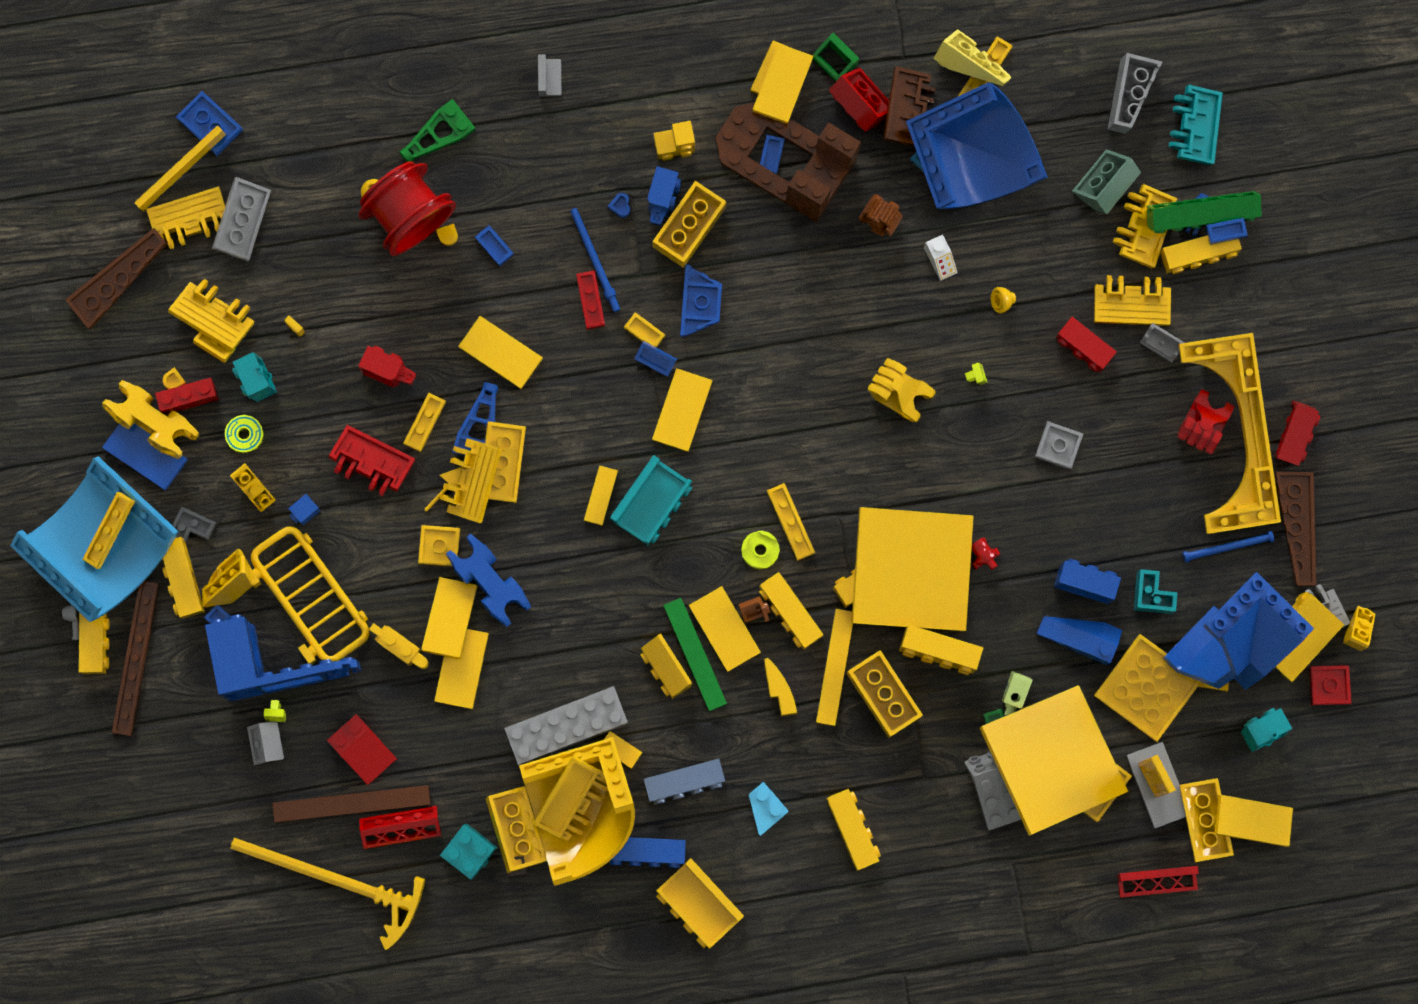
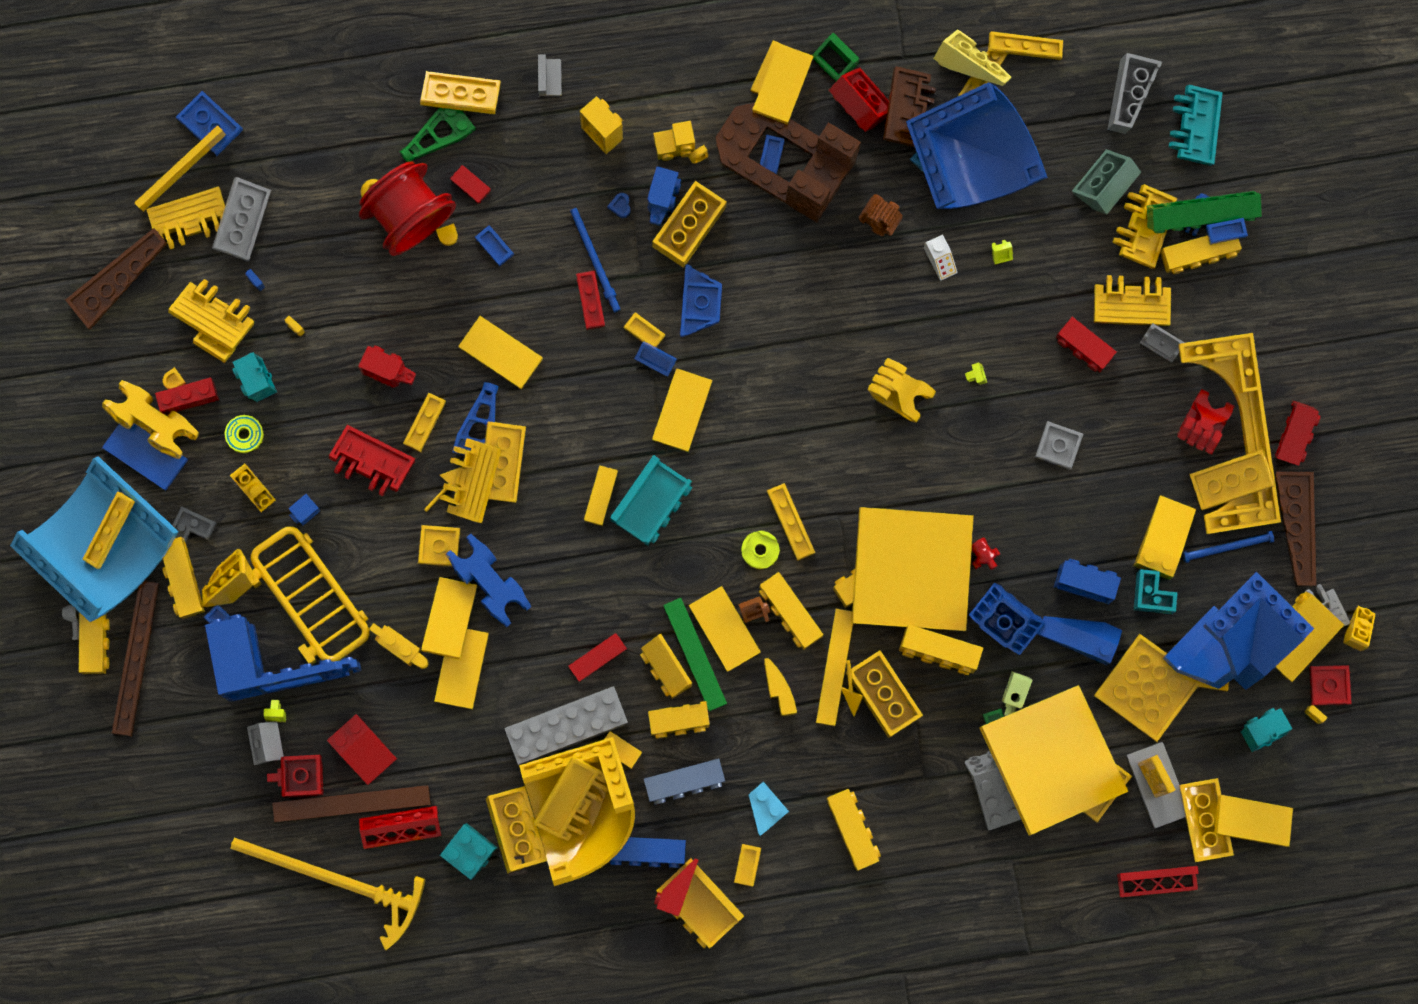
yellow brick [991,287,1016,313] -> none
none -> blue tile [245,269,265,291]
none -> red hinge [267,755,324,798]
none -> yellow tile [420,71,501,114]
none -> red tile [450,165,491,204]
none -> red tile [568,633,627,682]
none -> yellow brick [580,96,623,154]
none -> yellow wedge [648,701,710,739]
none -> red slope [654,859,698,917]
none -> yellow tile [688,145,708,164]
none -> yellow tile [734,844,761,887]
none -> yellow piece [841,660,863,716]
none -> blue slope [969,583,1045,655]
none -> yellow tile [988,32,1063,60]
none -> neon yellow tile [992,240,1013,264]
none -> yellow slope [1134,495,1196,580]
none -> yellow tile [1190,449,1276,510]
none -> yellow tile [1304,705,1328,724]

